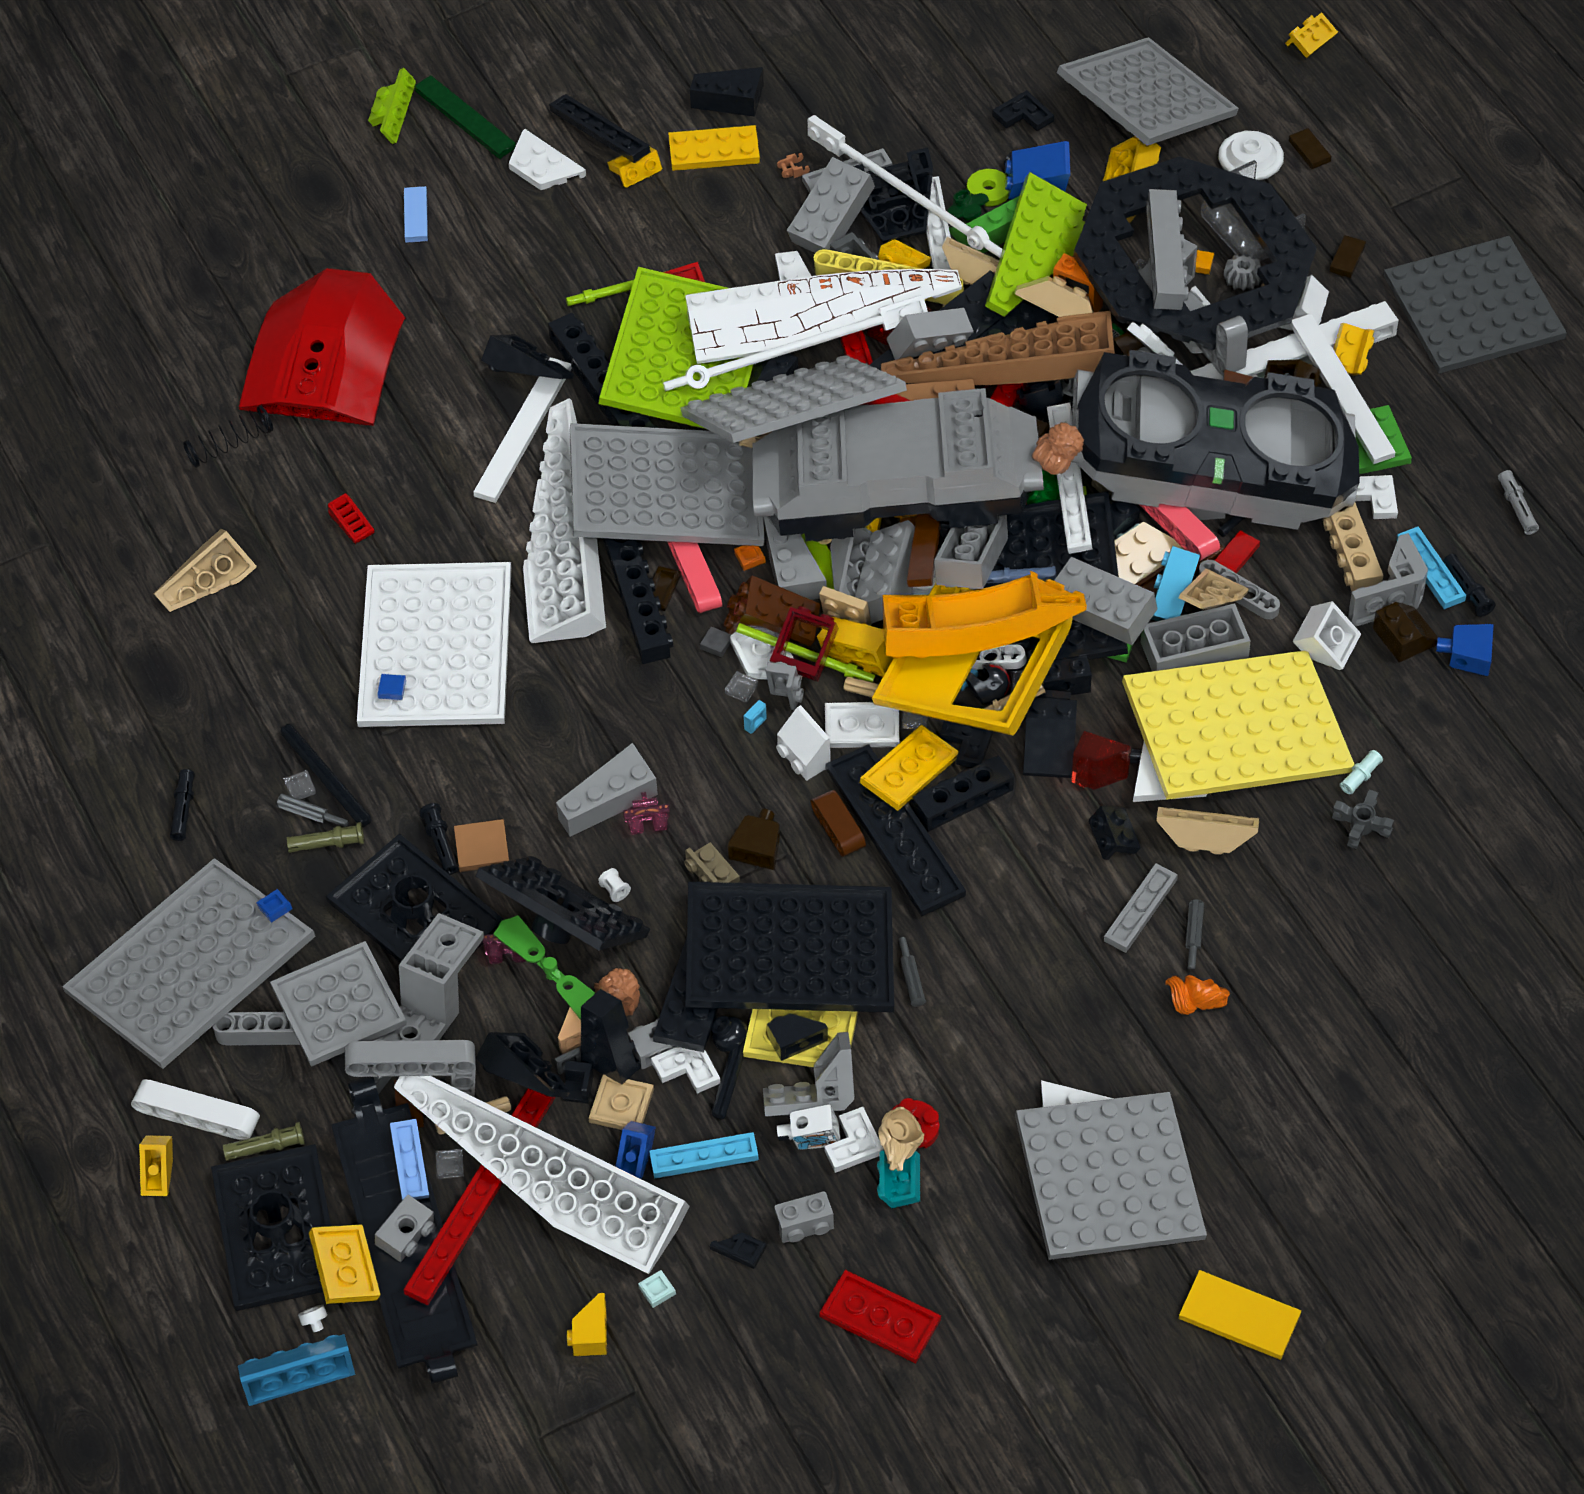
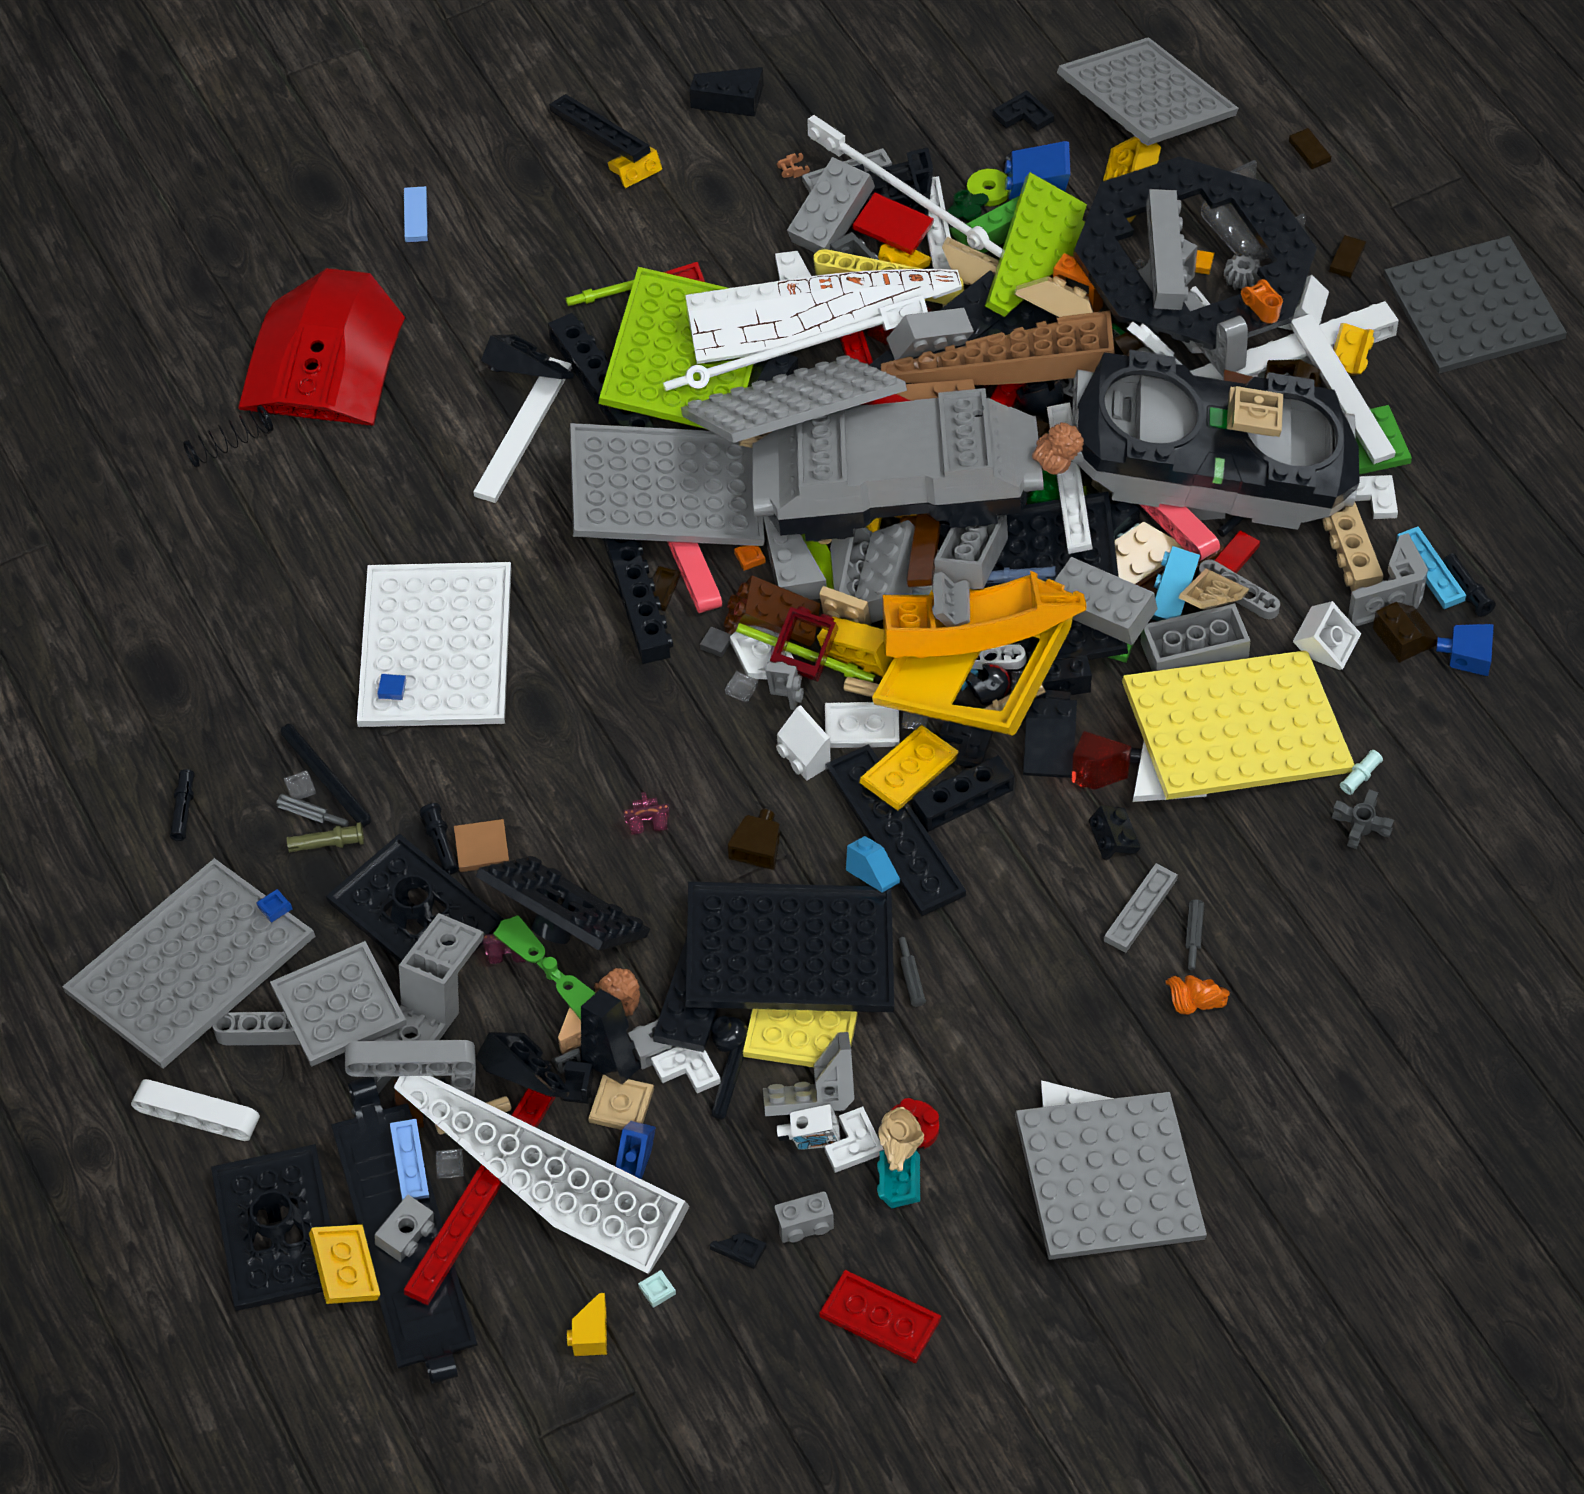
yellow slope [139,1136,173,1196] -> none
tan wedge [154,529,257,612] -> none
olive pin [223,1122,305,1161] -> none
dark azure slope [238,1334,356,1406] -> none
white tile [298,1305,327,1332] -> none
red slope [327,493,375,544] -> none
lime bracket [368,68,416,144] -> none
dark green tile [414,75,516,159] -> none
white wing [509,129,586,190] -> none
white wedge [523,398,606,643] -> none
light grey wedge [556,743,658,837] -> none
white bush [598,868,631,902] -> none
medium azure plate [649,1132,759,1179] -> none
yellow plate [669,125,760,171] -> none
dark tan bracket [684,842,740,883] -> none
medium azure tile [744,700,767,734] -> none
black slope [767,1013,828,1061] -> none
reddish brown beam [810,790,866,857] -> none
tan wedge [1156,807,1259,854] -> none
yellow tile [1179,1270,1301,1360] -> none
white piece [1218,131,1284,181] -> none
yellow bracket [1285,12,1338,58] -> none
light grey pin [1498,470,1539,535] -> none
none -> dark azure slope [846,836,900,892]
none -> red tile [853,193,934,255]
none -> light grey bracket [932,572,970,627]
none -> tan bracket [1227,386,1283,437]
none -> orange piece [1241,279,1283,323]

